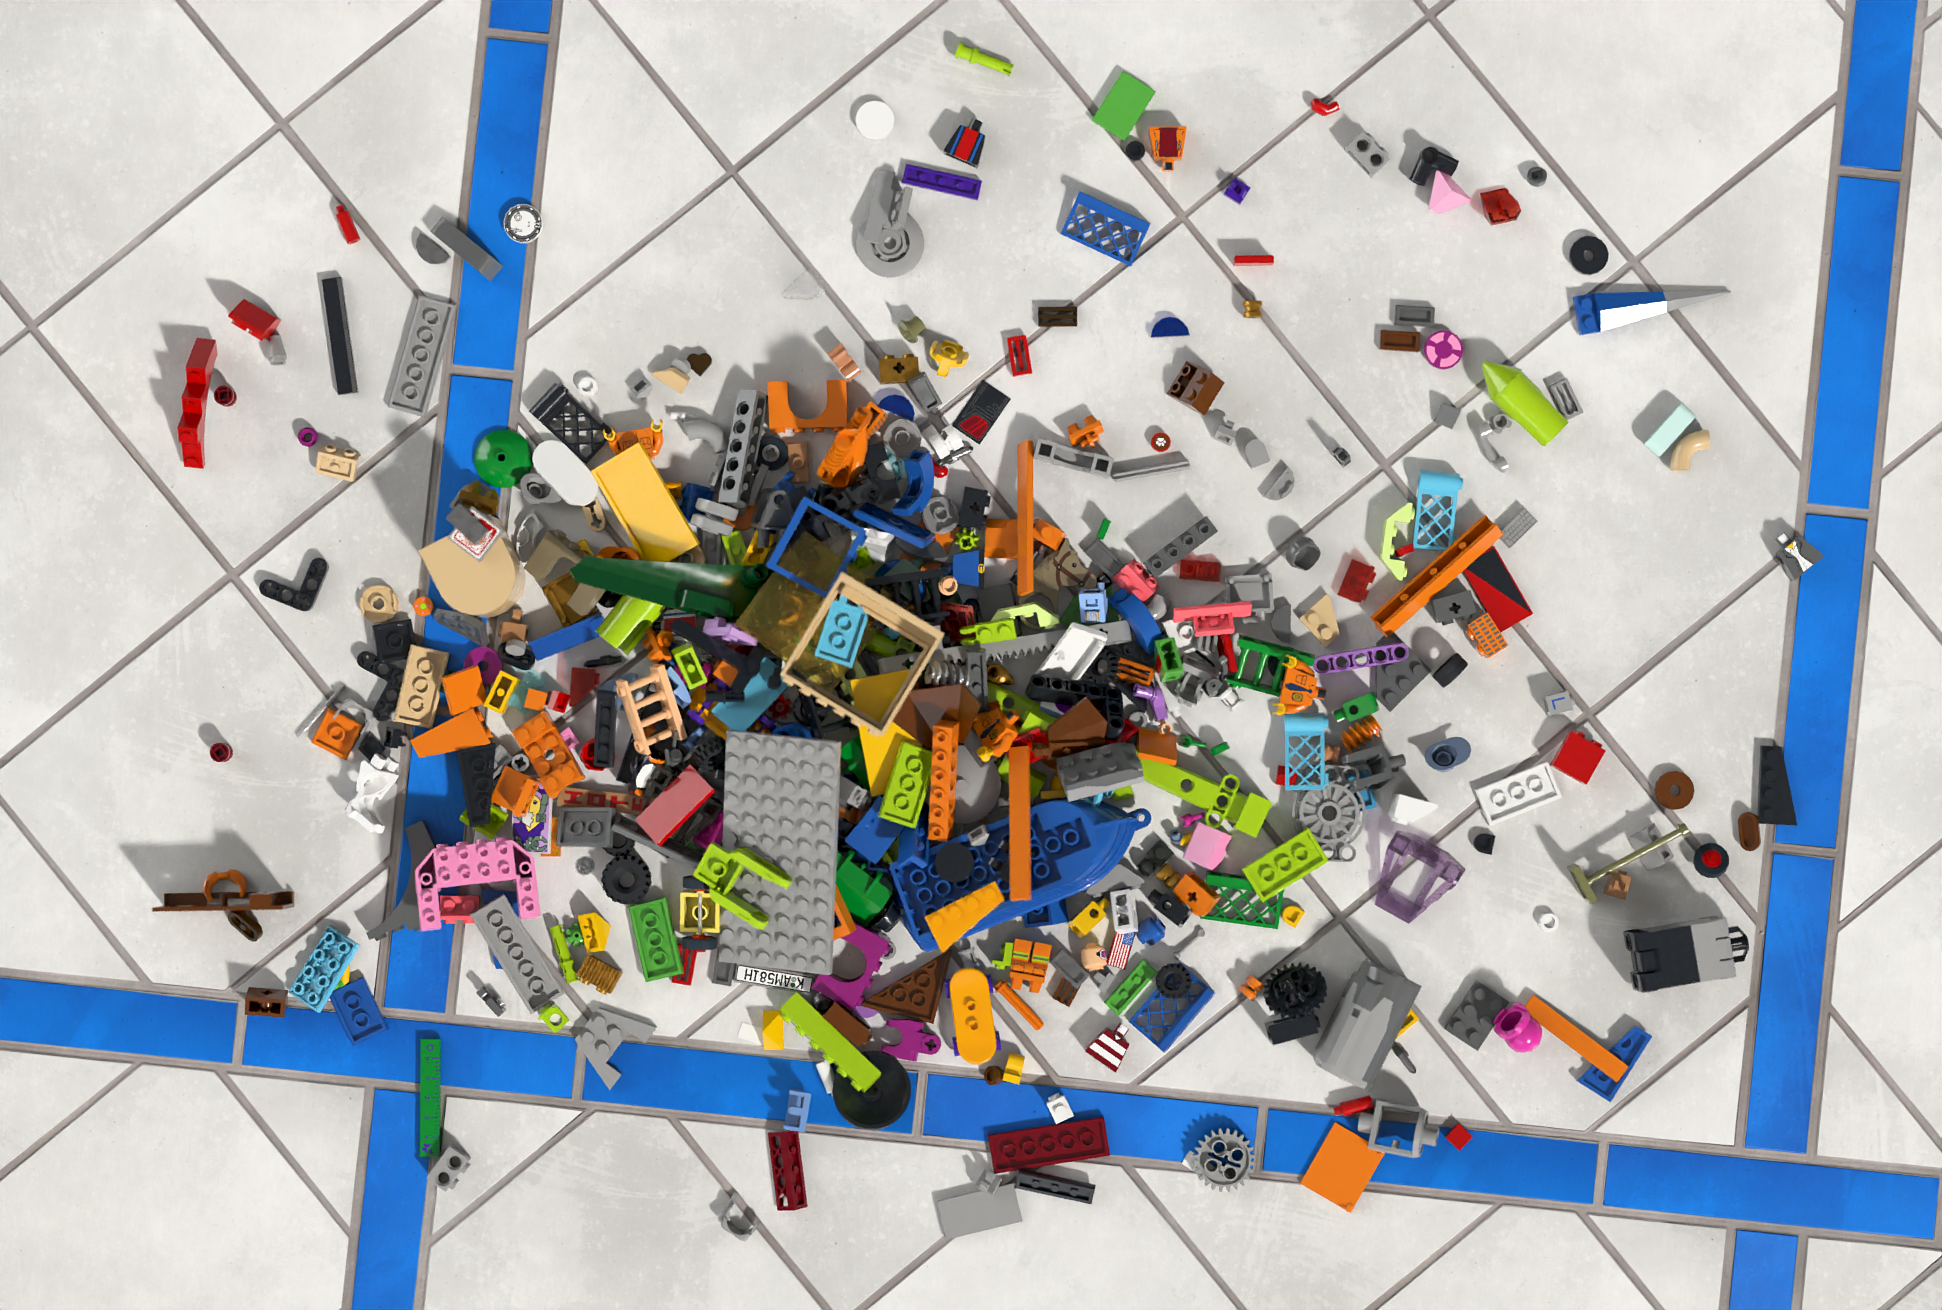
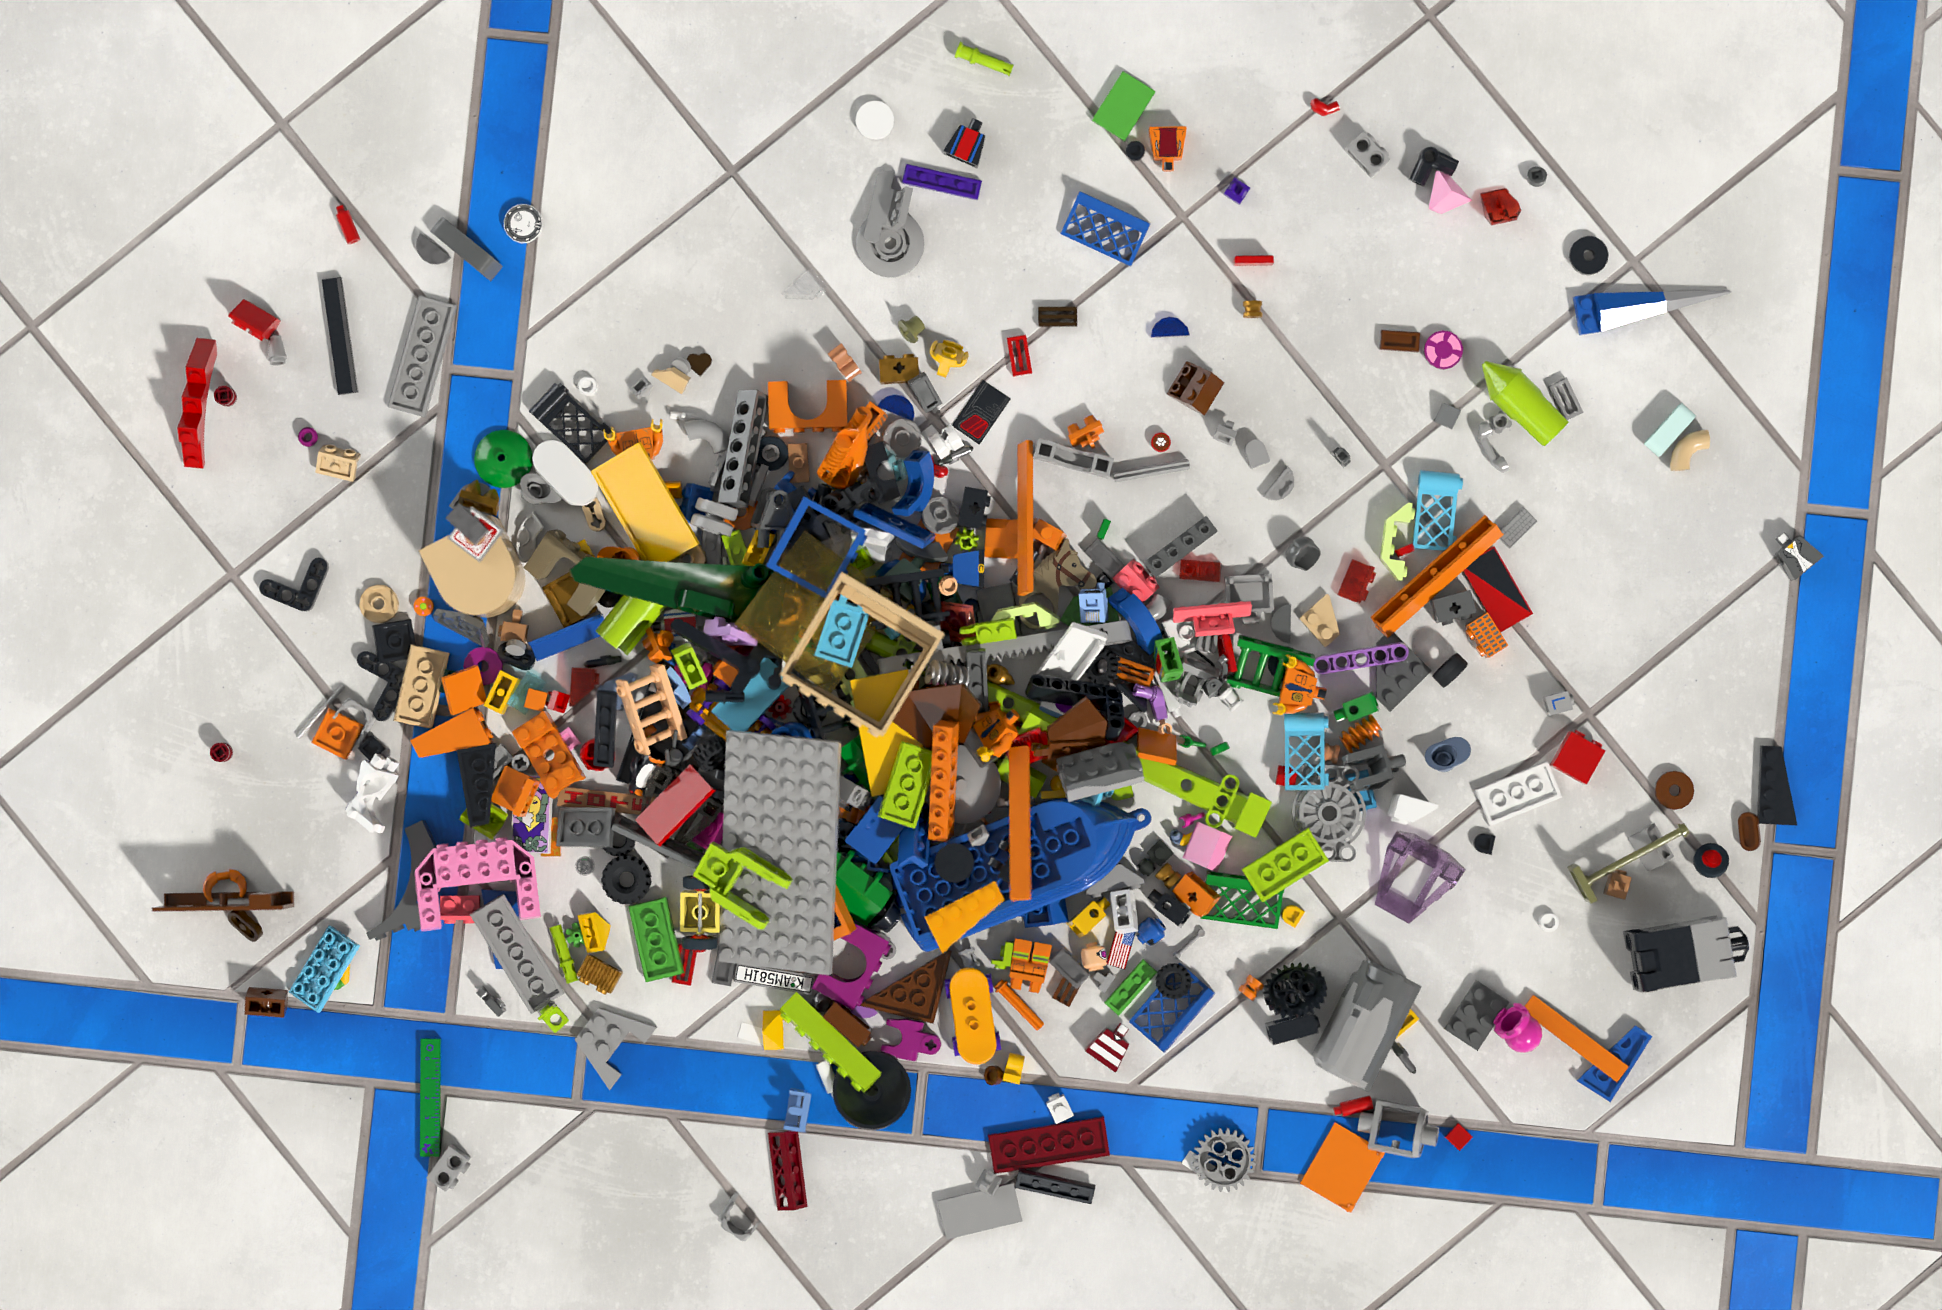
blue tile [330,976,389,1046] -> none
black tile [384,727,407,749] -> none
dark grey tile [1394,305,1435,327] -> none

